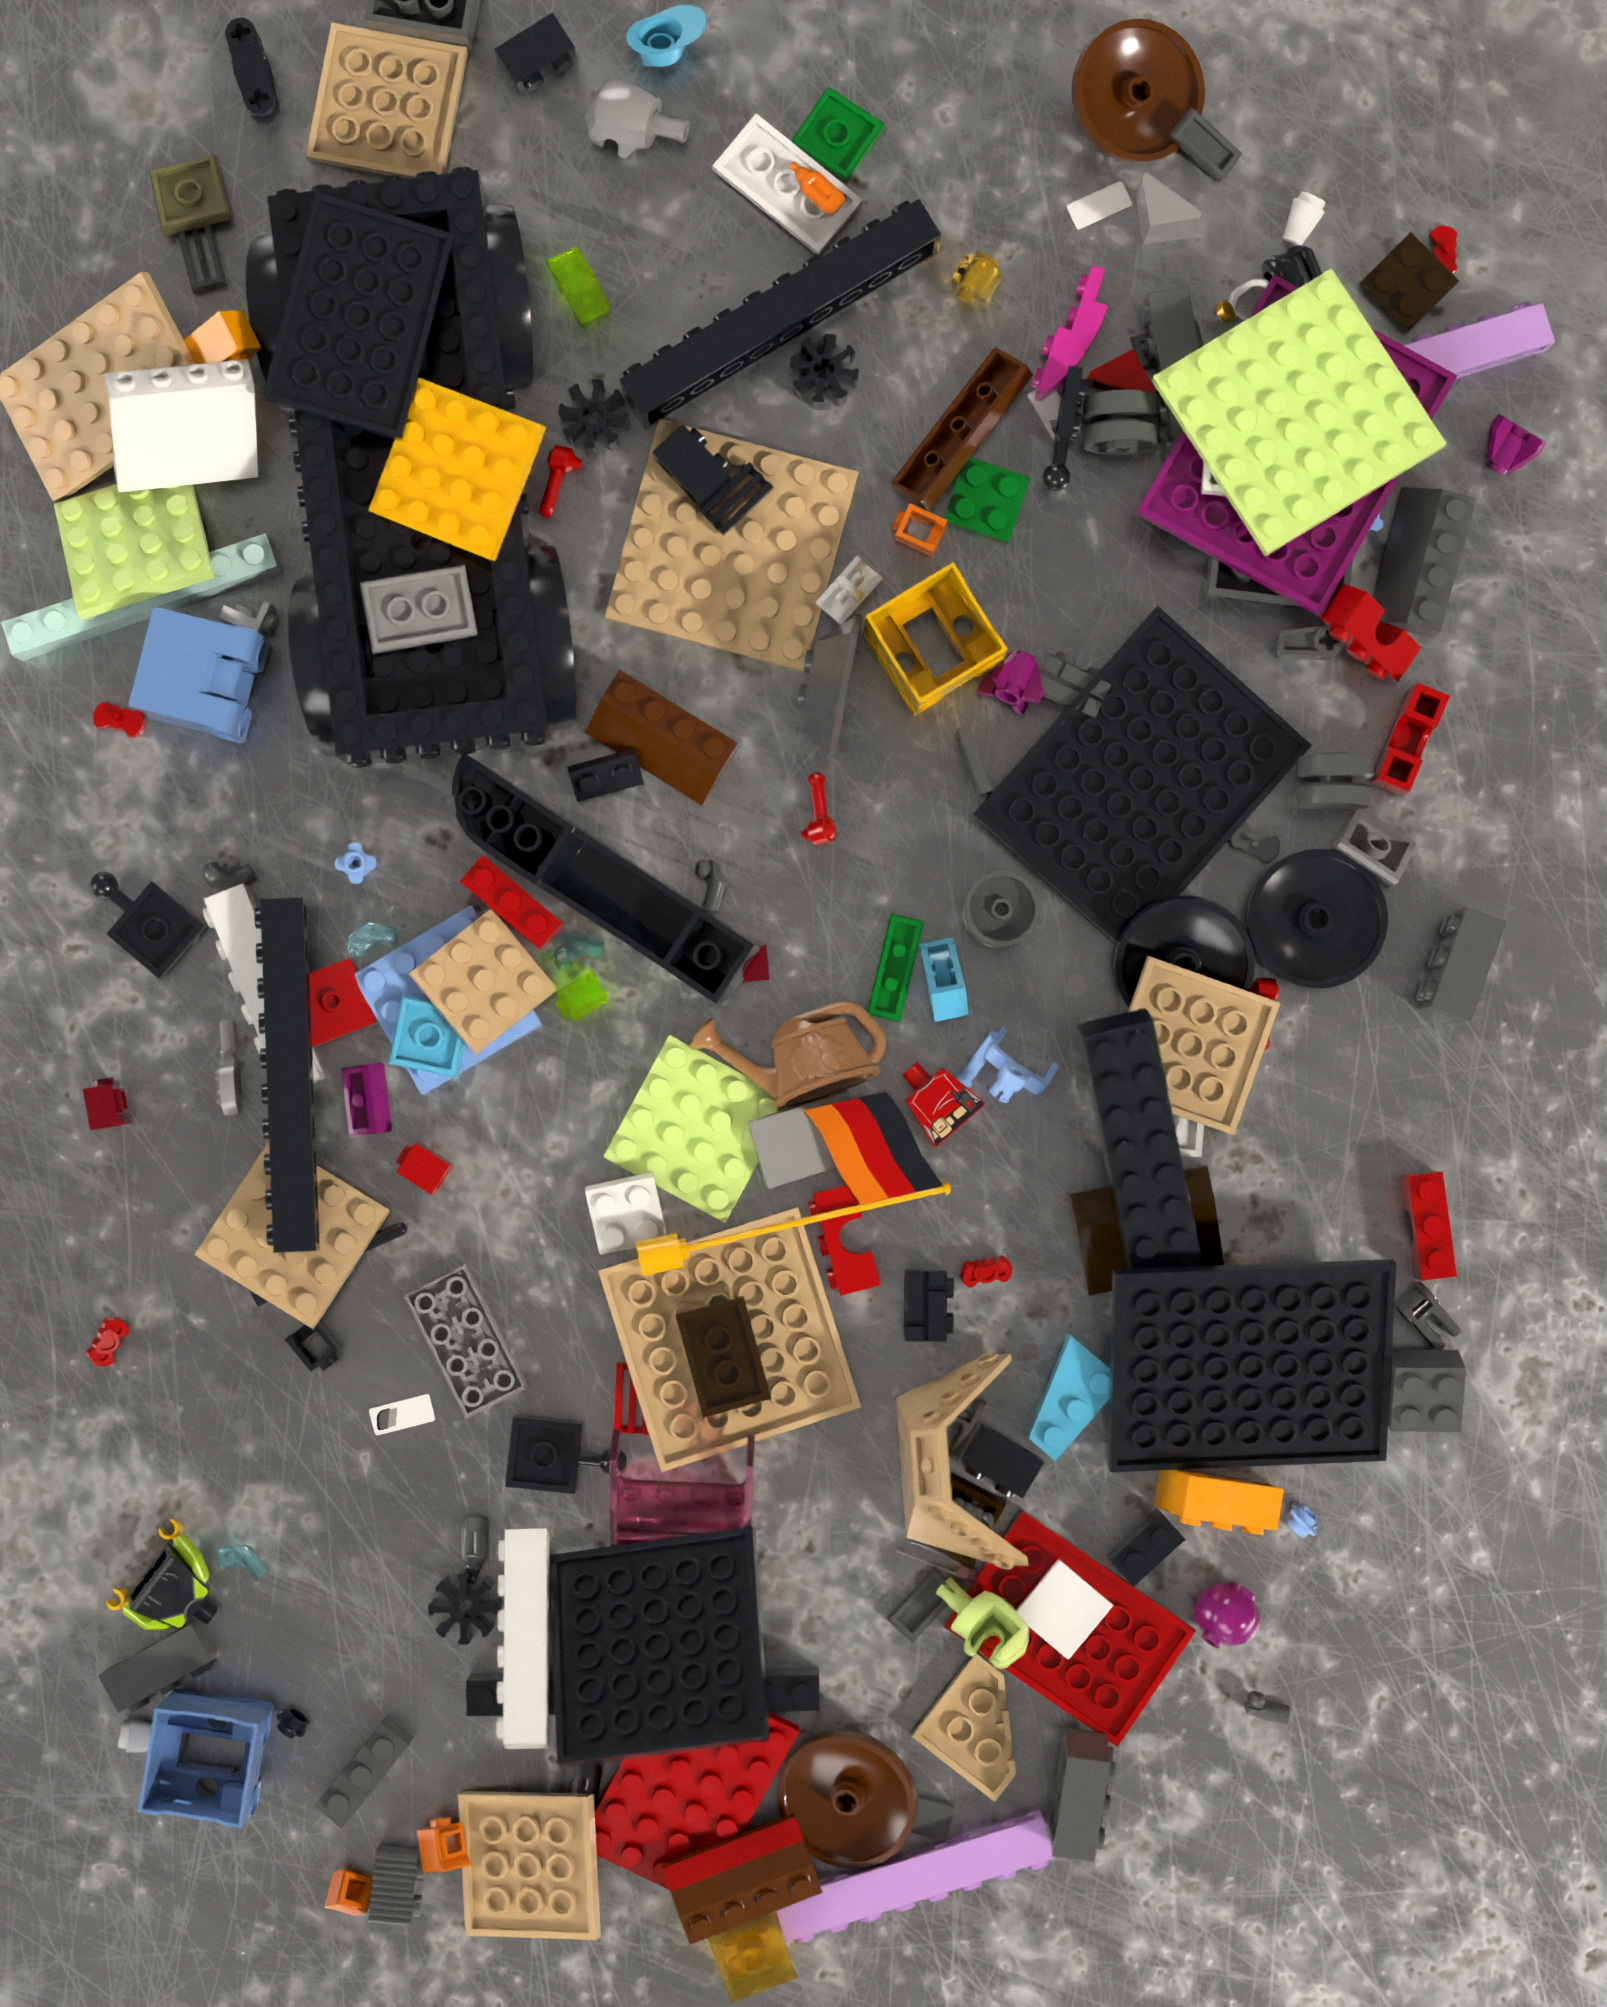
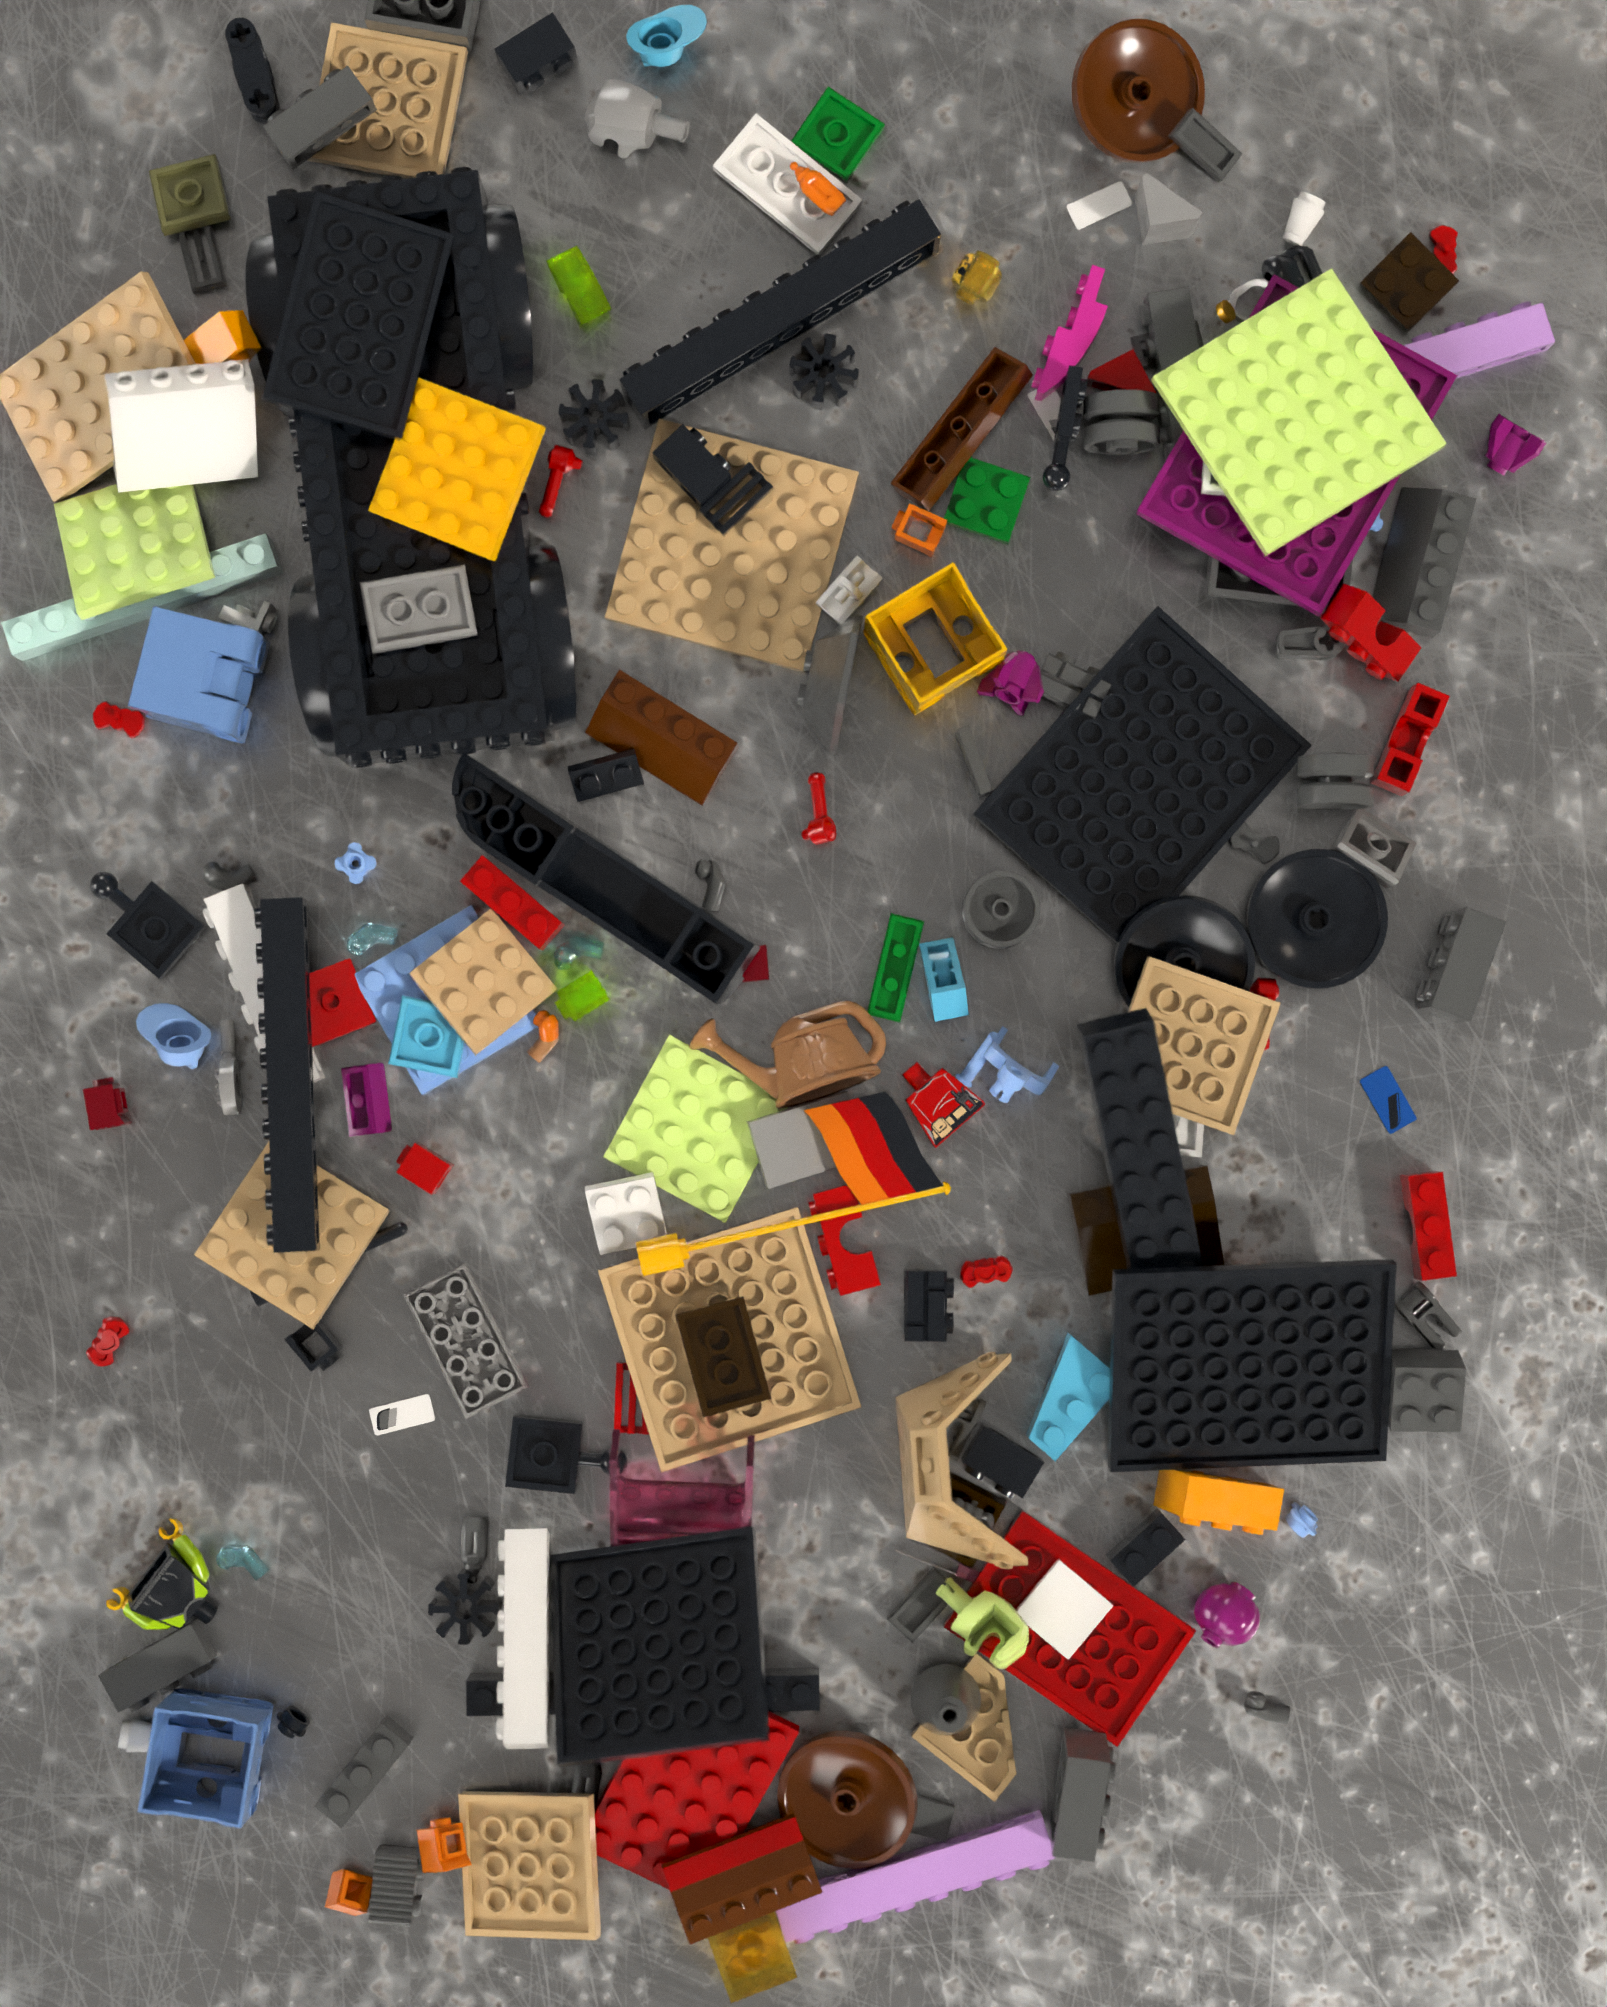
none -> light blue piece [136,1003,211,1069]
none -> dark grey brick [263,66,377,170]
none -> arm [527,1010,559,1063]
none -> dark grey cone [911,1663,981,1735]
none -> blue sticker [1360,1066,1417,1134]

